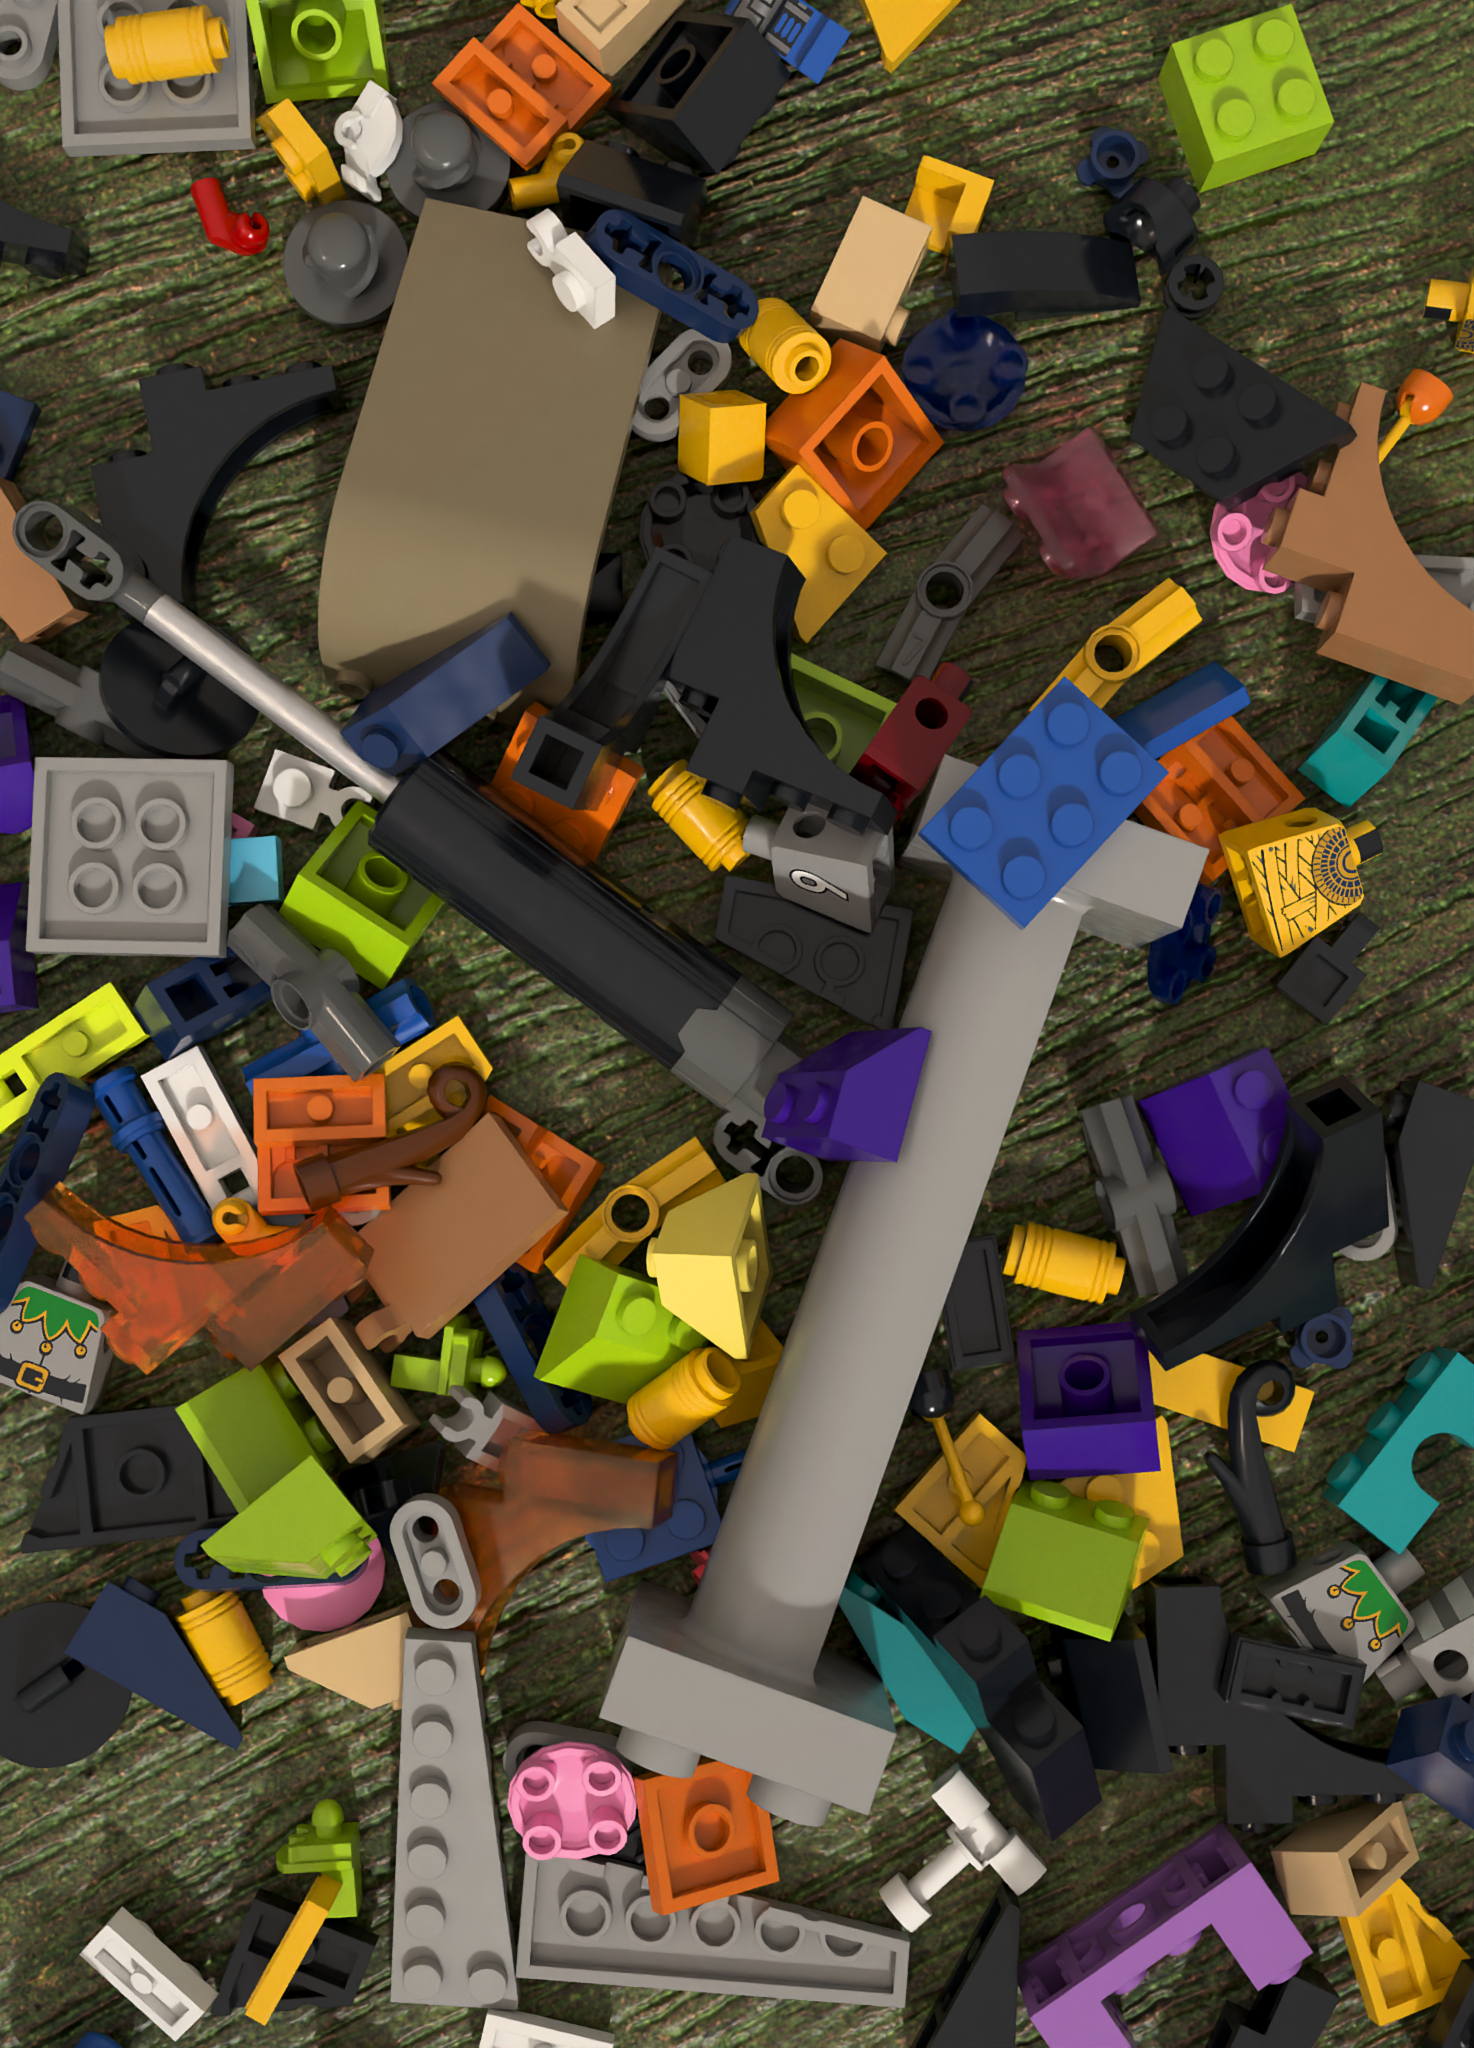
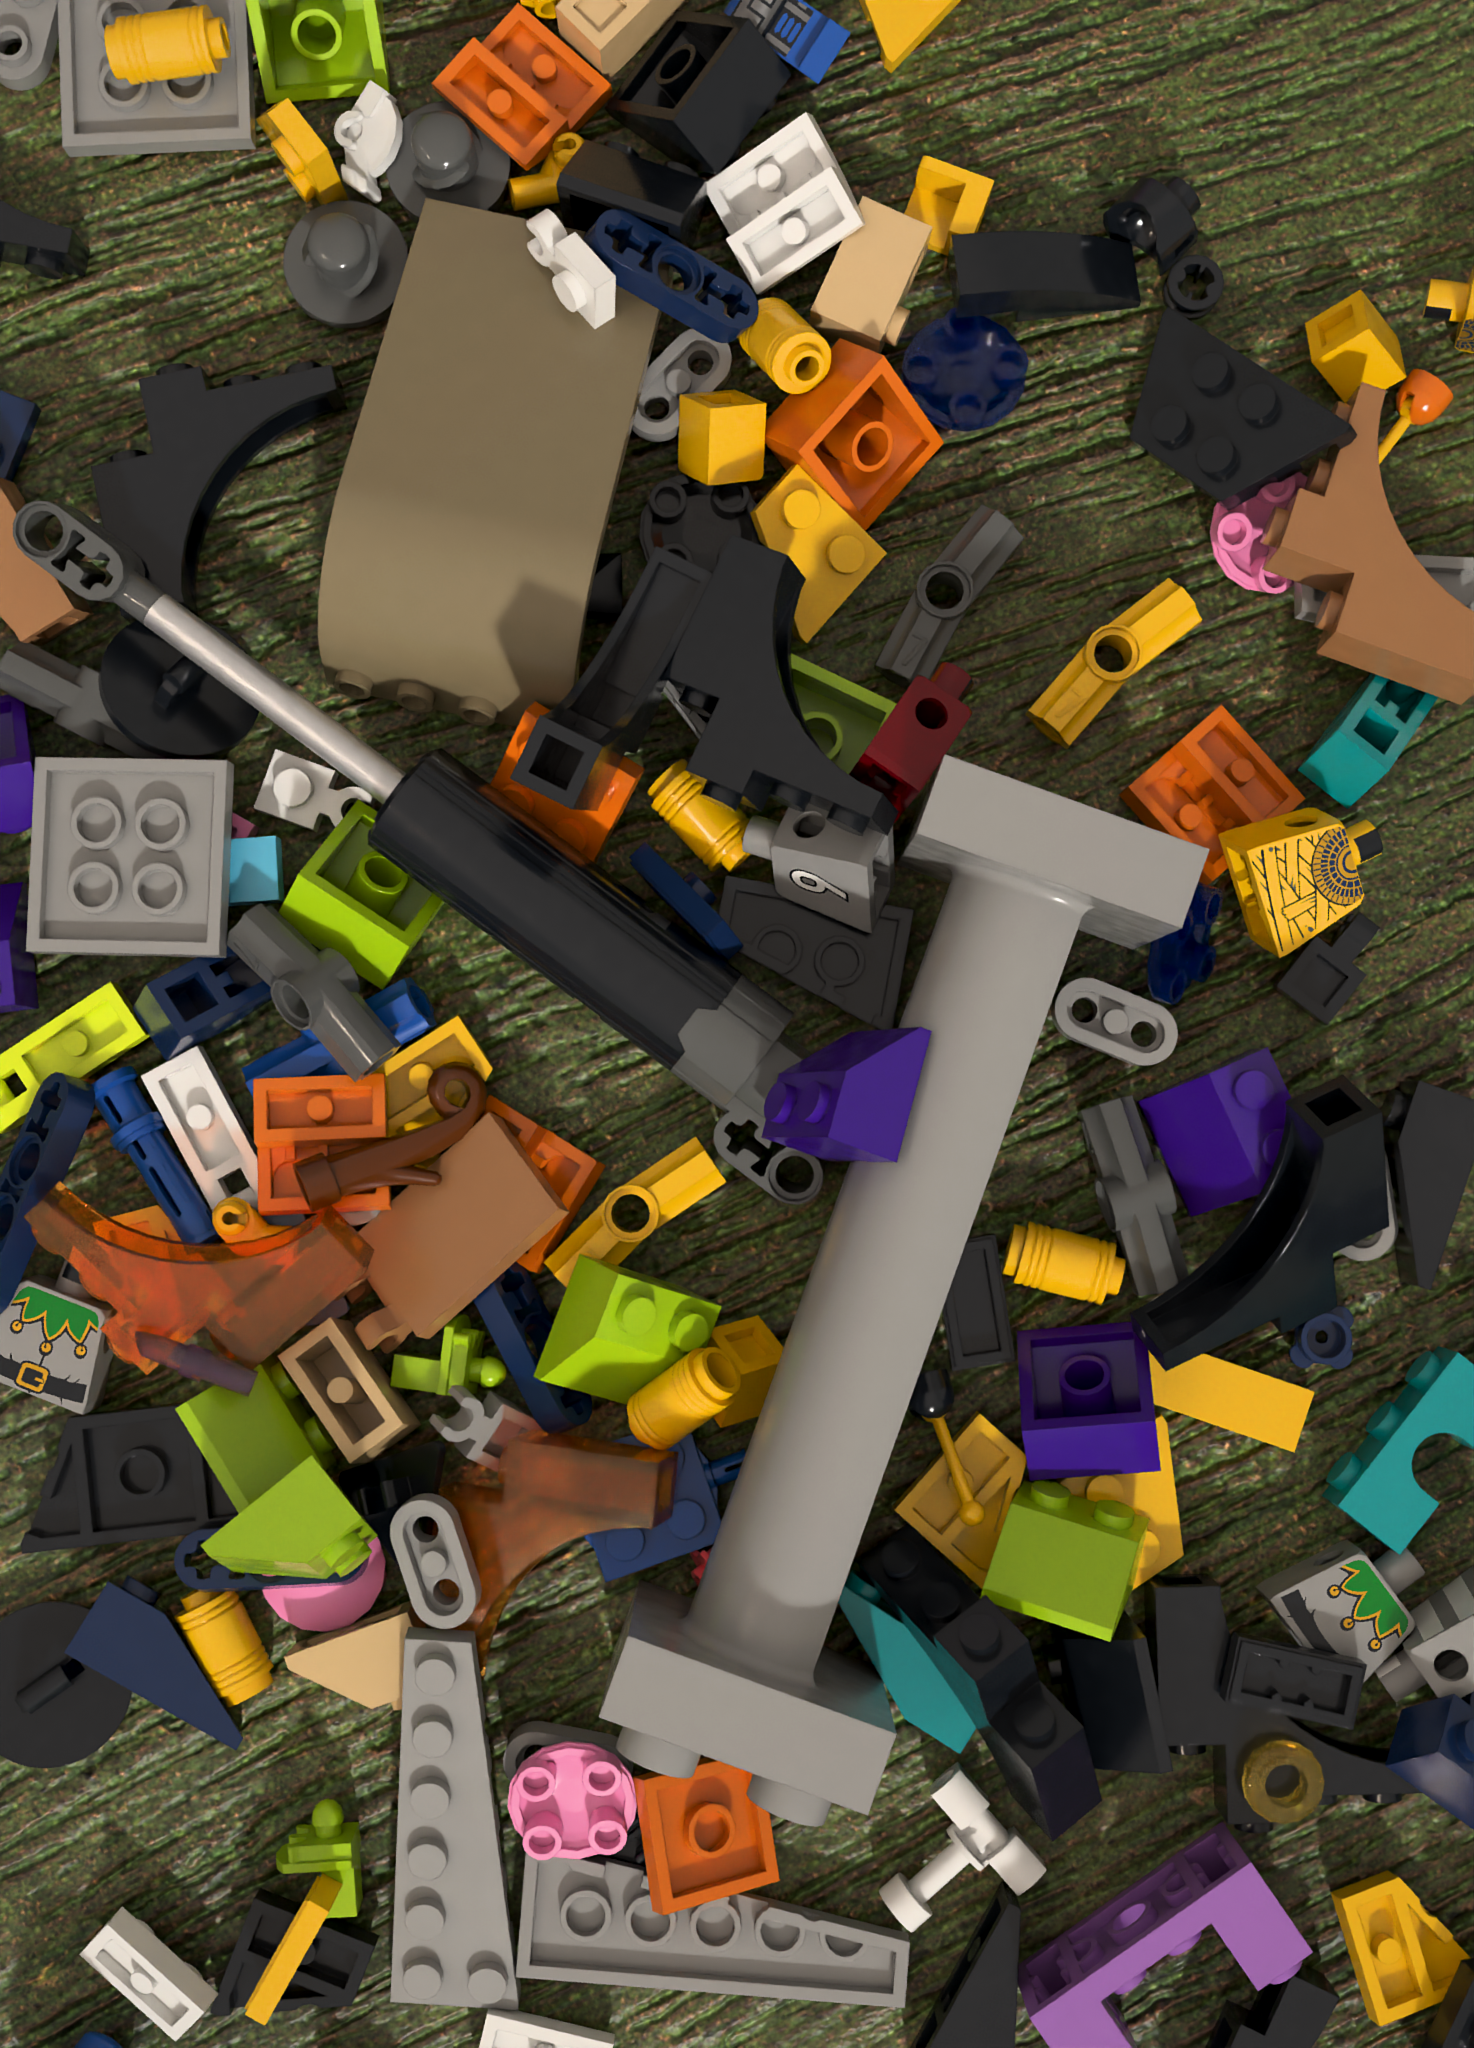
red arm [190,177,270,257] -> none
dark blue slope [340,611,551,776] -> none
light yellow slope [646,1173,773,1359] -> none
blue plate [918,676,1169,930] -> none
clear pink bracket [1001,427,1162,580] -> none
dark blue plate [1076,127,1149,200] -> none
blue tile [1113,661,1251,759] -> none
lime brick [1158,3,1335,193] -> none
black plant [1204,1359,1298,1575] -> none
tan slope [1271,1801,1419,1917] -> none
none -> piece [135,1331,259,1397]
none -> dark blue plate [629,842,744,961]
none -> white slope [706,112,865,295]
none -> light grey plate [1051,978,1178,1066]
none -> clear yellow piece [1241,1739,1325,1824]
none -> yellow panel [1305,289,1407,403]

